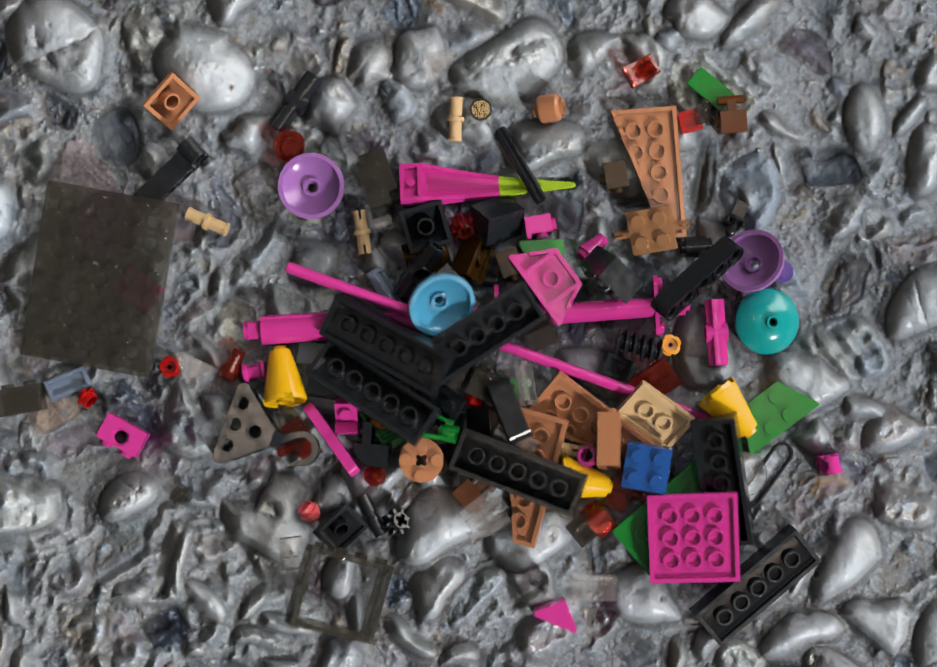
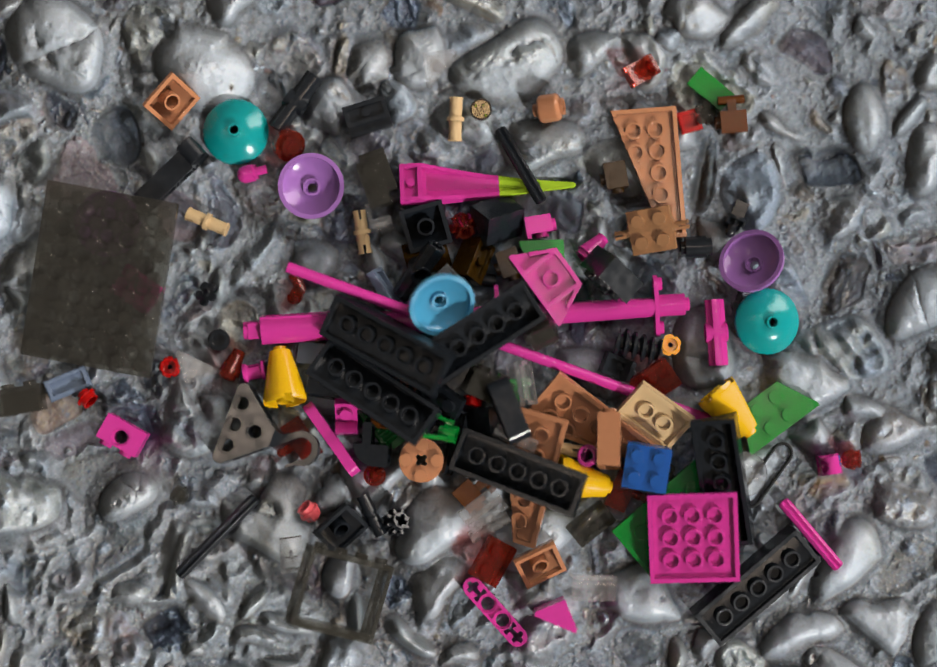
clear red bracket [580,500,618,540] -> none
black beam [651,236,744,321] -> none
dark purple plate [775,261,794,283] -> none
none -> black axle [175,495,259,579]
none -> black plant [195,282,217,306]
none -> teal dish [203,99,269,165]
none -> black plate [208,329,230,351]
none -> dark pink cylinder [237,164,268,183]
none -> clear red arm [287,274,306,304]
none -> black plate [342,95,393,139]
none -> dark pink beam [463,576,527,647]
none -> clear red plate [467,534,517,588]
none -> nougat slope [512,539,567,589]
none -> dark pink axle [778,498,843,571]
none -> clear red plate [840,448,862,470]

